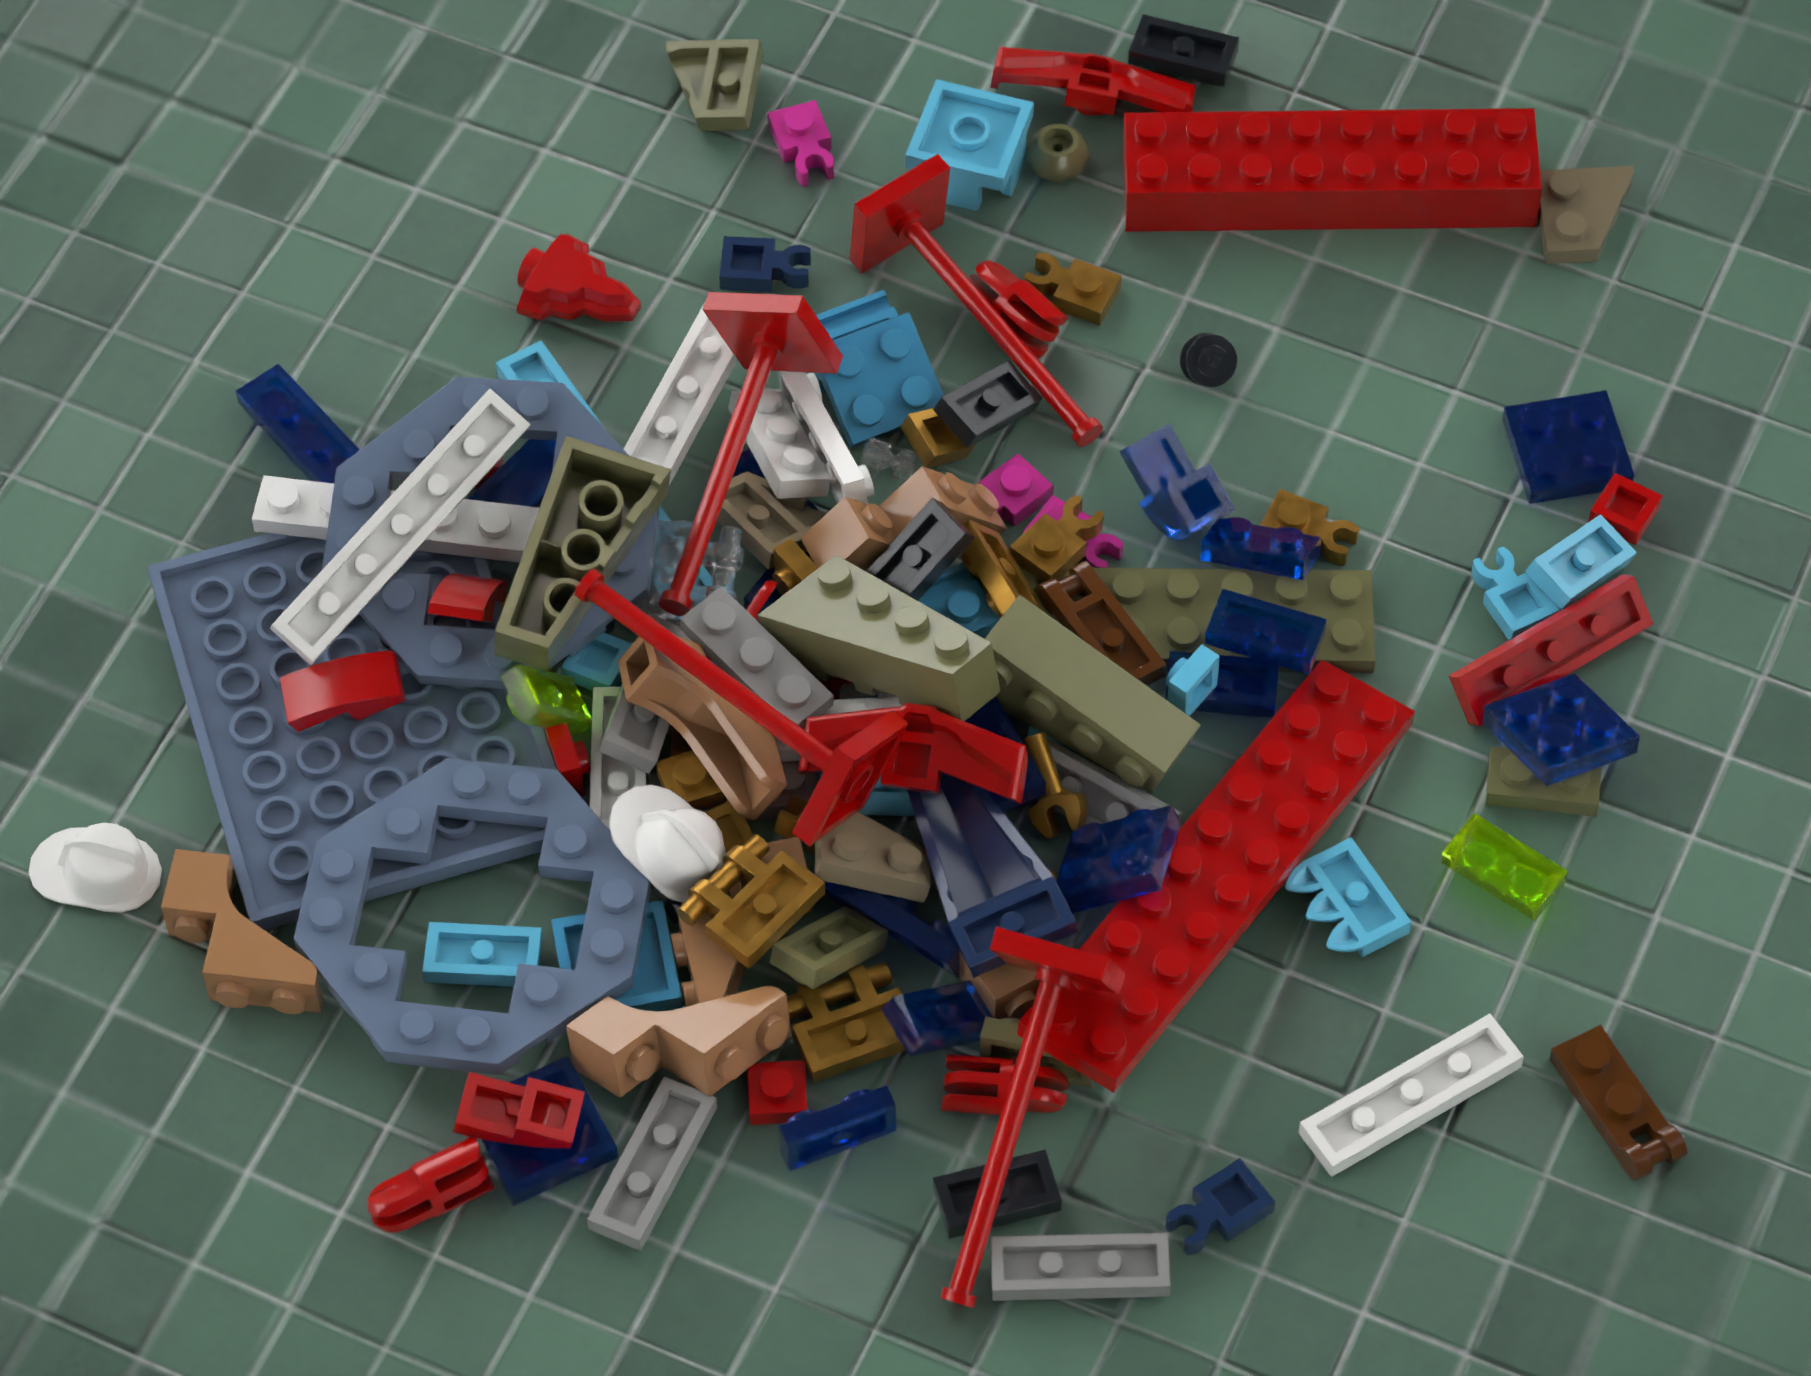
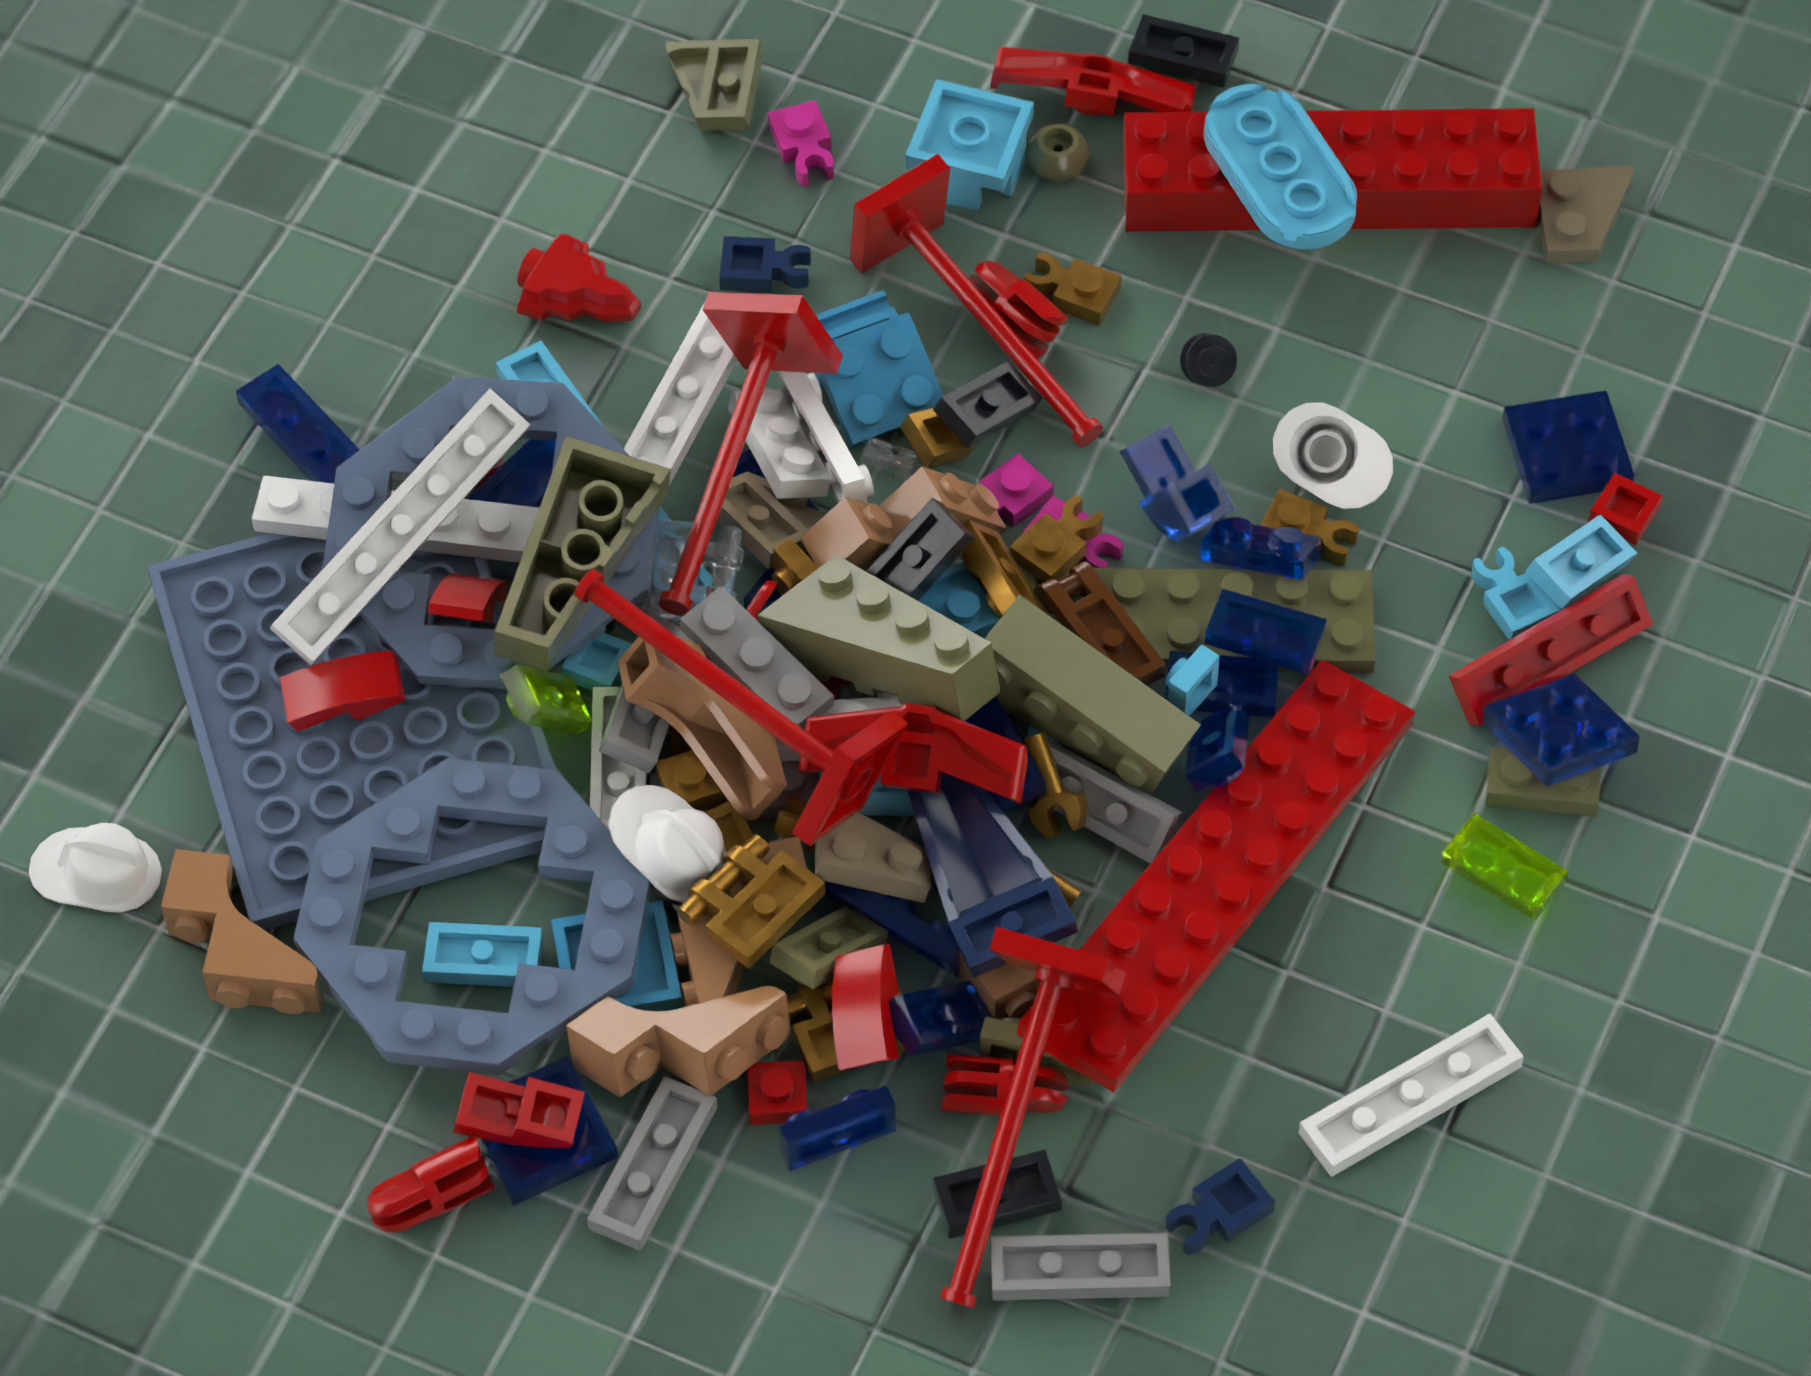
red plate [545,722,591,797] -> none
clear blue plate [1056,805,1181,914] -> none
medium azure plate [1285,837,1412,957] -> none
reddish brown plate [1549,1024,1687,1181] -> none
none -> slope [832,944,900,1070]
none -> clear blue plate [1185,701,1249,793]
none -> medium azure tile [1204,83,1357,249]
none -> white piece [1273,402,1393,509]

